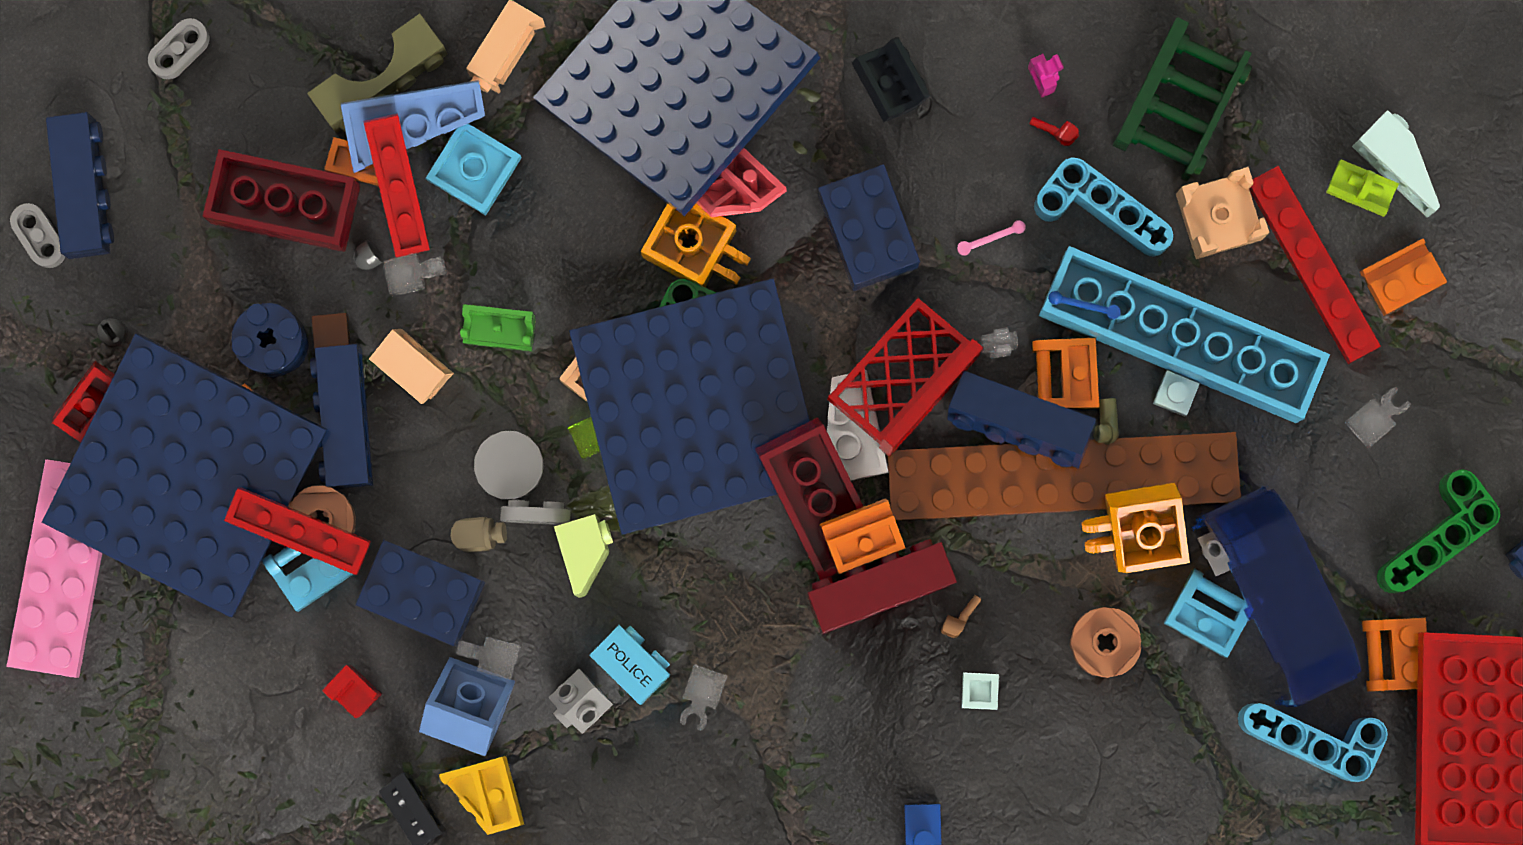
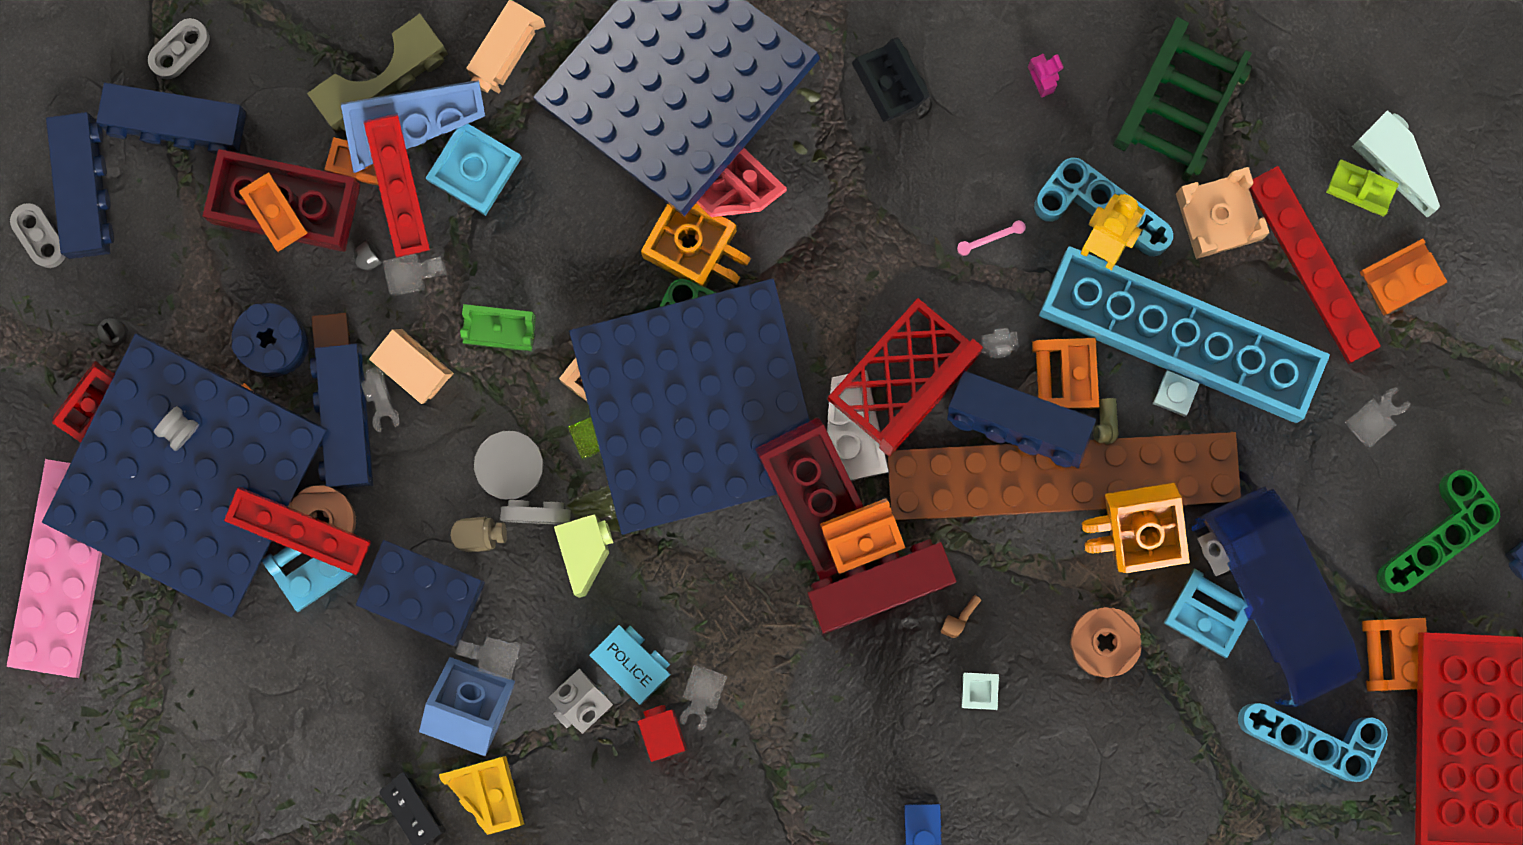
red panel [322,665,382,718] -> none
dark blue brick [818,164,920,291] -> none
red hand [1030,117,1079,146] -> none
blue hinge [1048,291,1121,320] -> none
none -> dark blue brick [96,83,247,154]
none -> light grey wheel [153,406,199,451]
none -> orange plate [239,172,308,252]
none -> clear plate [361,367,400,432]
none -> red brick [638,705,688,762]
none -> yellow hinge [1080,194,1145,270]

